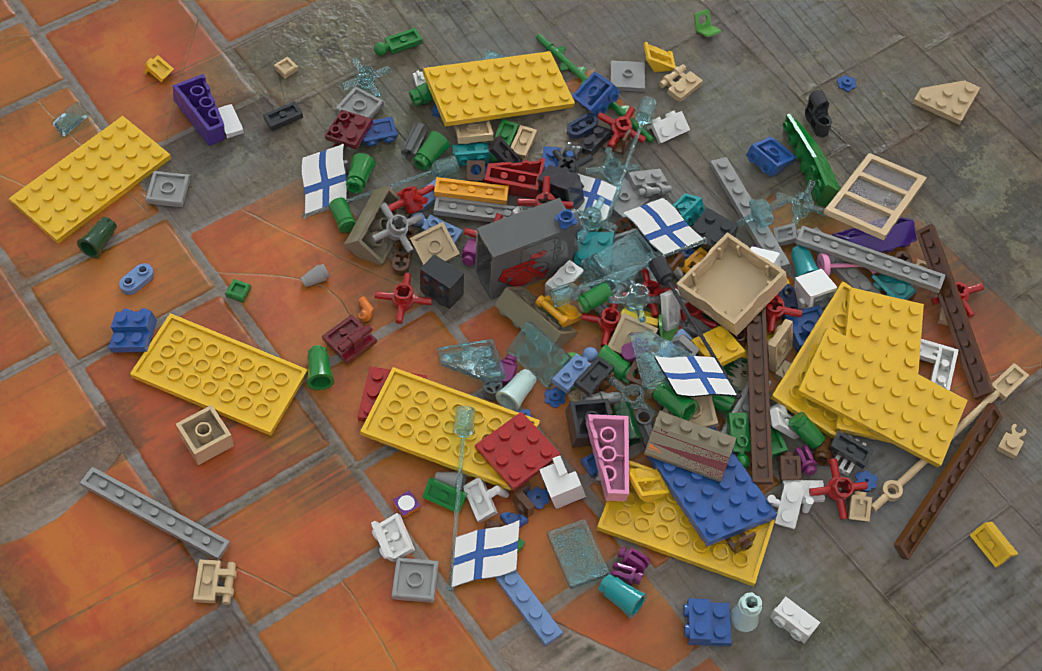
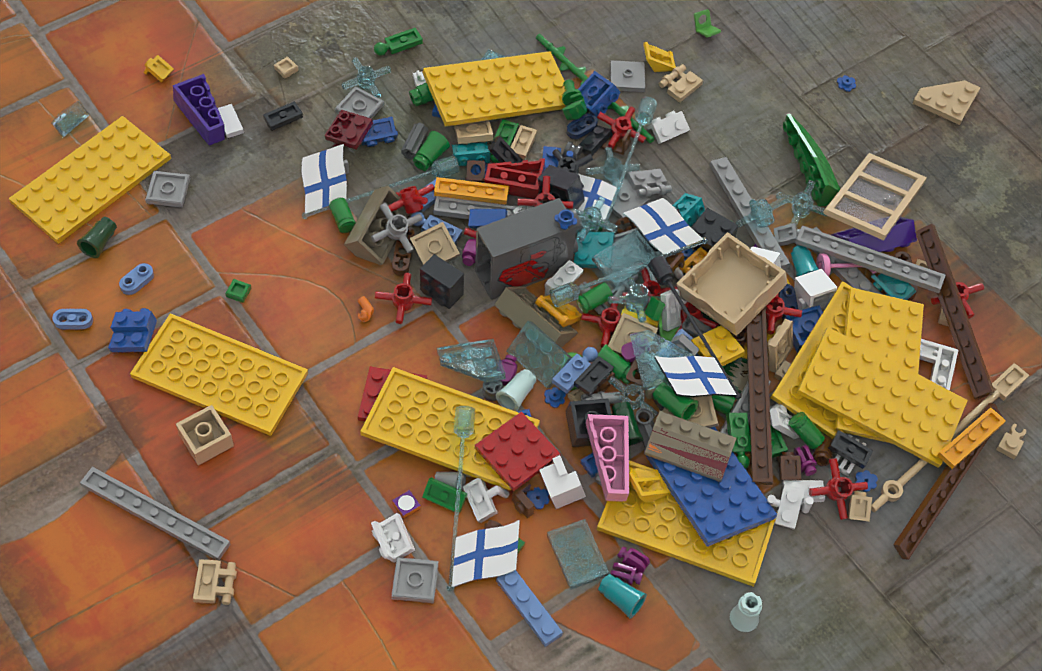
light grey cone [301,264,330,287] -> none
green plant [307,345,335,390] -> none
dark red plate [322,315,377,365] -> none
green plant [346,153,376,194] -> none
blue tile [500,512,528,528] -> none
clear light blue slope [578,253,612,289] -> none
blue plate [683,598,731,646] -> none
reddish brown bracket [725,532,756,554] -> none
blue plate [746,136,797,177] -> none
white bracket [770,597,820,644] -> none
black piece [805,90,832,137] -> none
yellow panel [970,522,1018,568] -> none
none -> medium blue plate [52,309,93,329]
none -> blue tile [468,209,507,228]
none -> green piece [562,80,587,120]
none -> green tile [645,296,665,321]
none -> light orange plate [937,408,1006,469]

